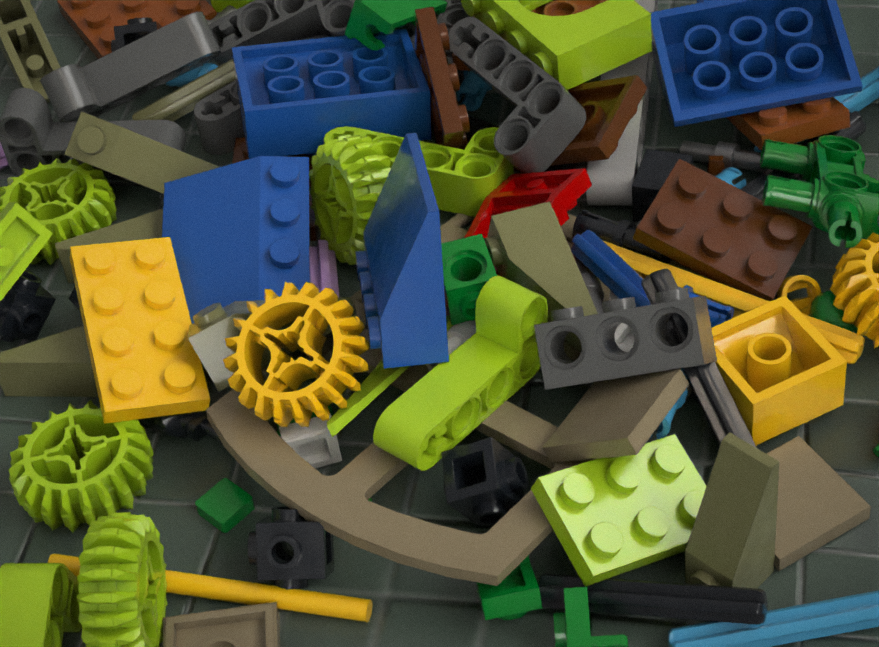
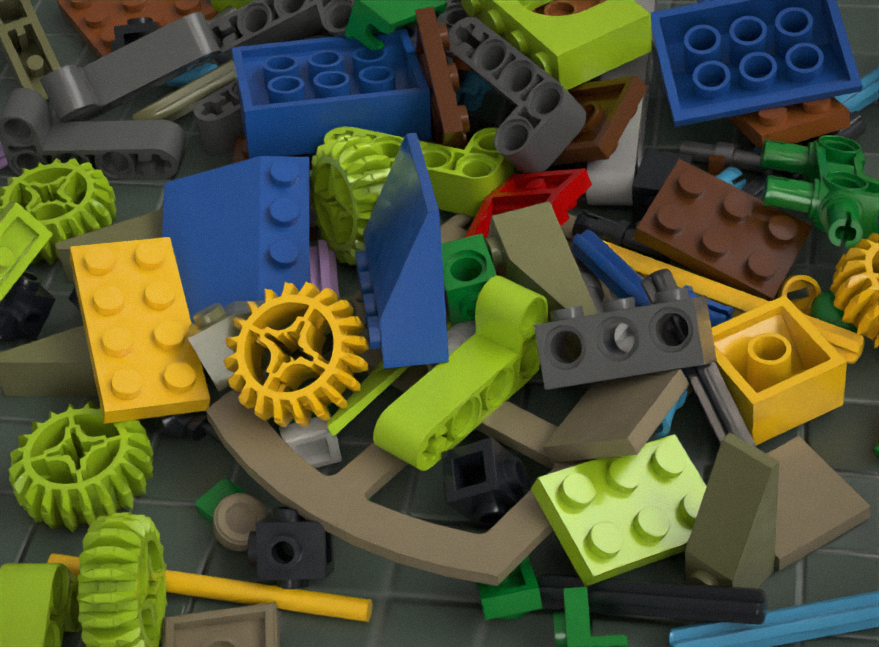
olive slope [65,111,219,194] -> none
none -> dark tan tile [212,493,268,551]

